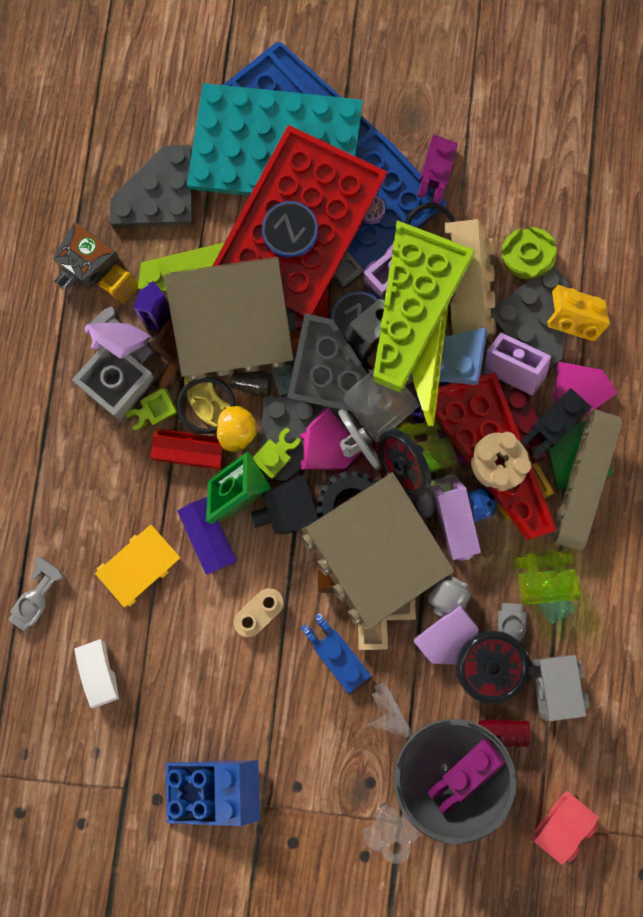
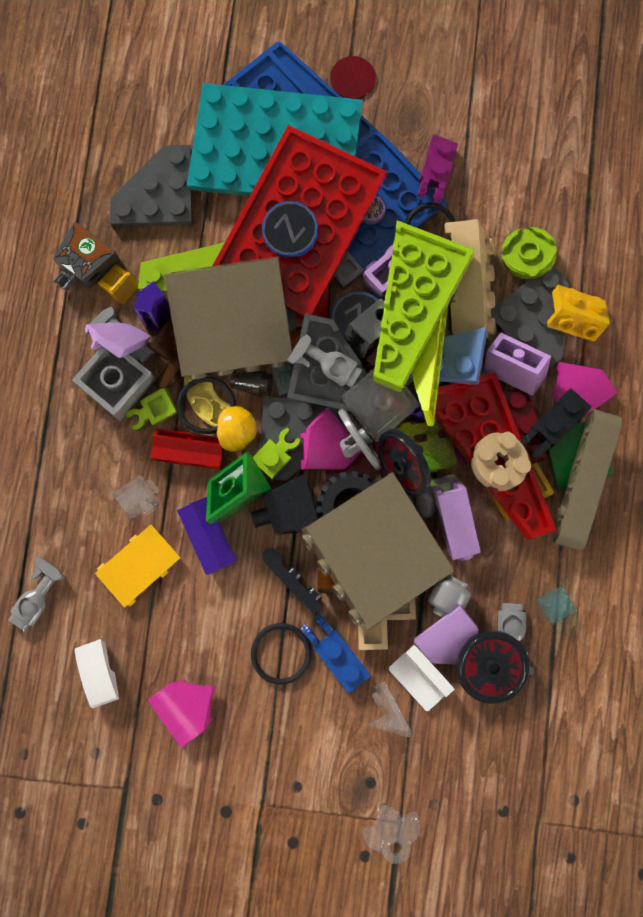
blue slope [166,760,260,826] -> none
tan plate [234,588,284,637] -> none
dark grey piece [394,719,517,844] -> none
magenta hinge [428,739,506,815] -> none
blue rock [467,488,498,523] -> none
dark red hinge [478,720,530,747] -> none
clear neon green plate [514,551,581,605] -> none
light grey brick [530,655,589,721] -> none
coral brick [530,791,599,865] -> none
none -> clear brick [112,474,161,520]
none -> dark pink slope [148,679,215,748]
none -> black tyre [251,623,311,685]
none -> black hinge [261,547,323,614]
none -> light grey piece [287,335,362,388]
none -> dark red piece [330,56,376,99]
none -> white panel [389,645,455,711]

